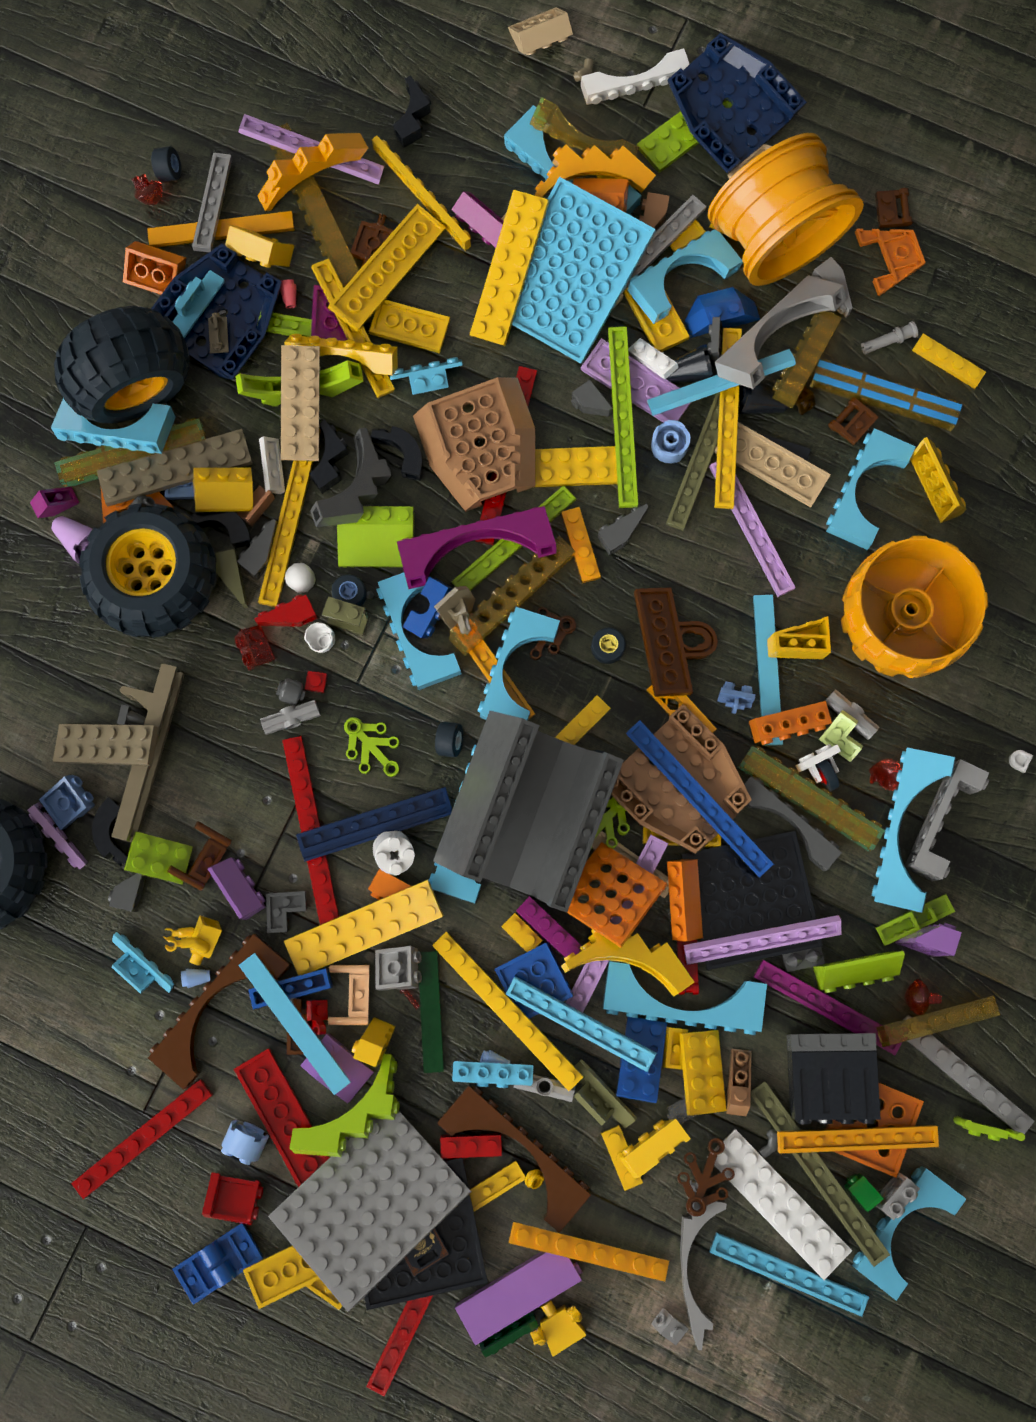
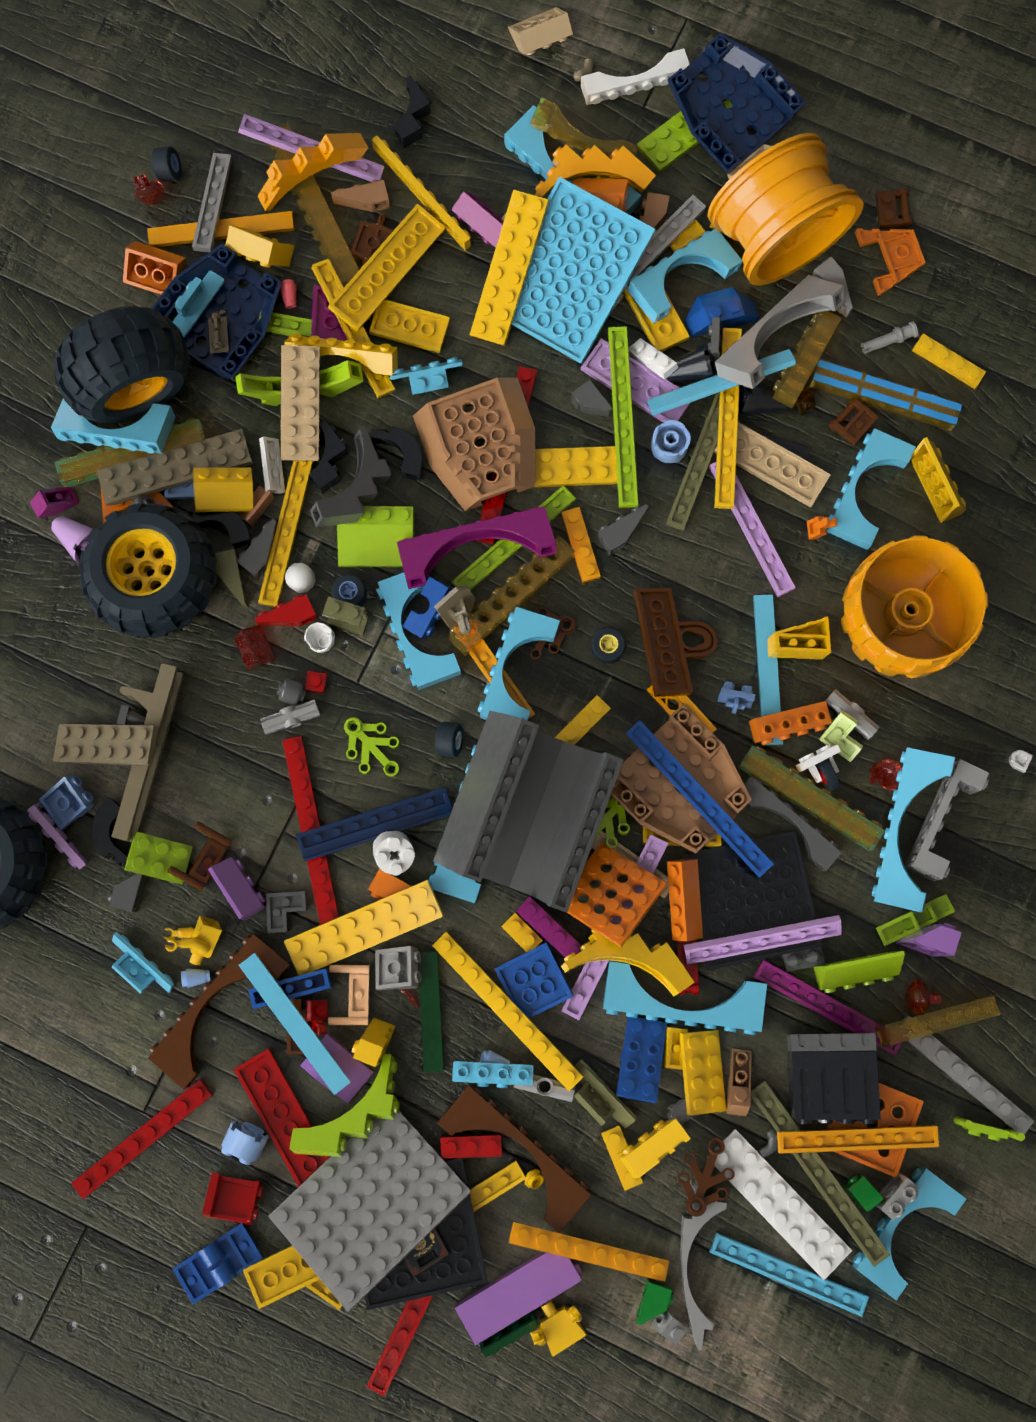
medium azure tile [505,976,657,1072] -> none
none -> medium nougat slope [331,180,390,212]
none -> green slope [635,1279,674,1325]
none -> orange plate [807,516,837,540]

